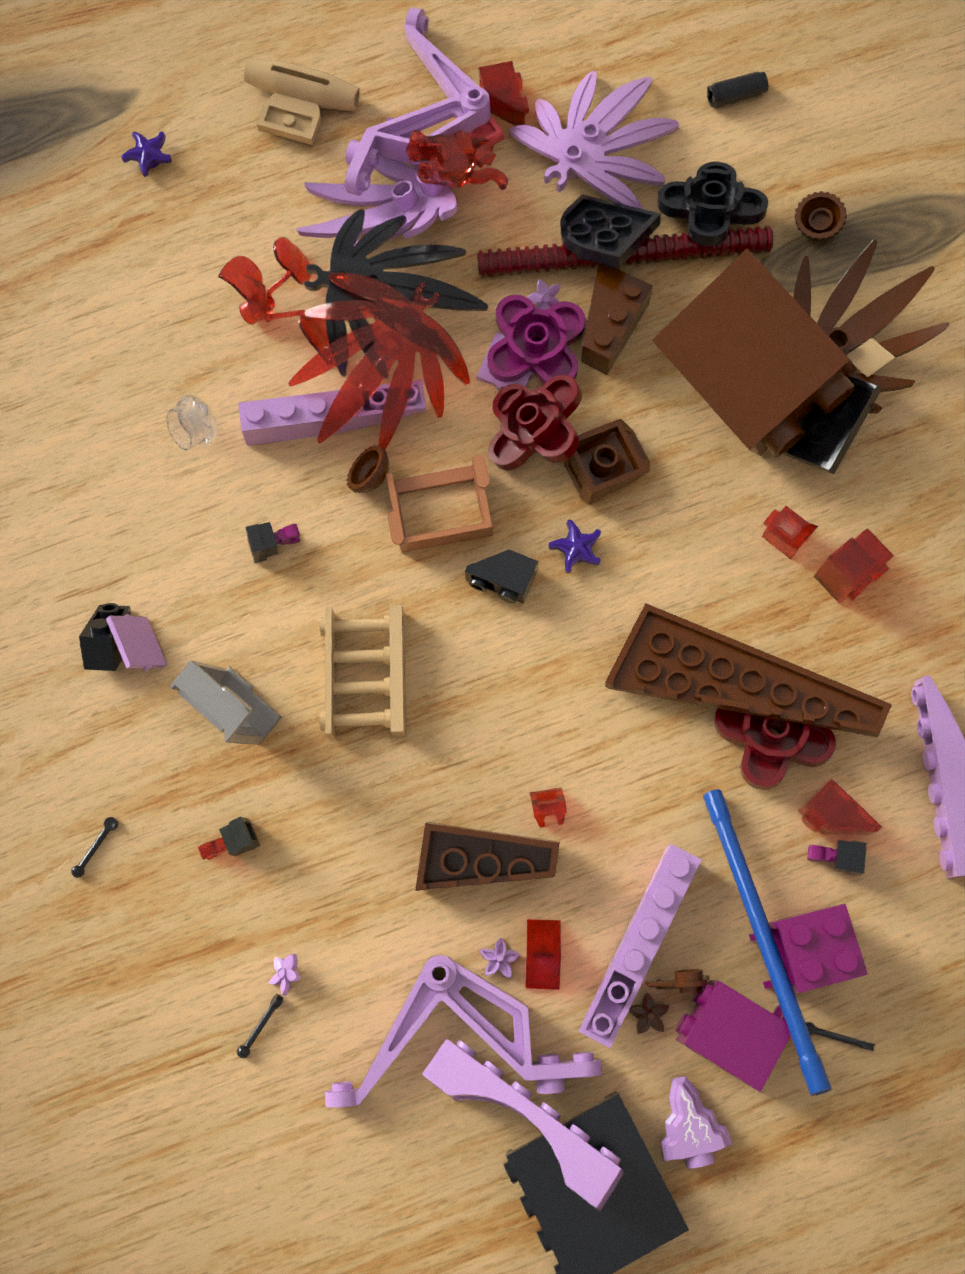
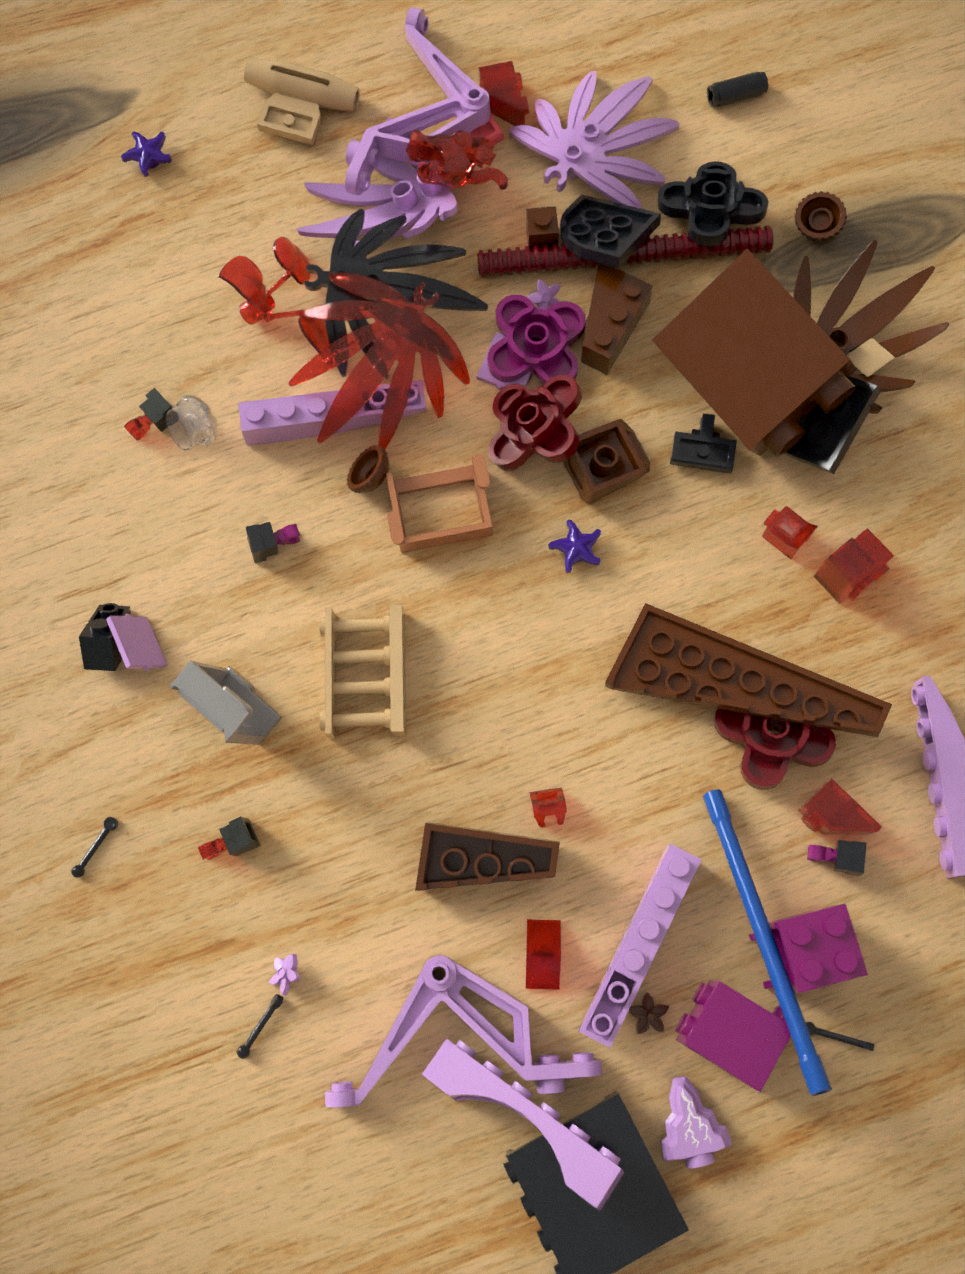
black slope [465,550,538,604] -> none
lavender plant [480,938,520,978] -> none
reddish brown plate [645,969,710,994] -> none
none -> pearl dark grey piece [124,388,181,441]
none -> reddish brown brick [526,206,559,249]
none -> black hinge [670,413,737,473]

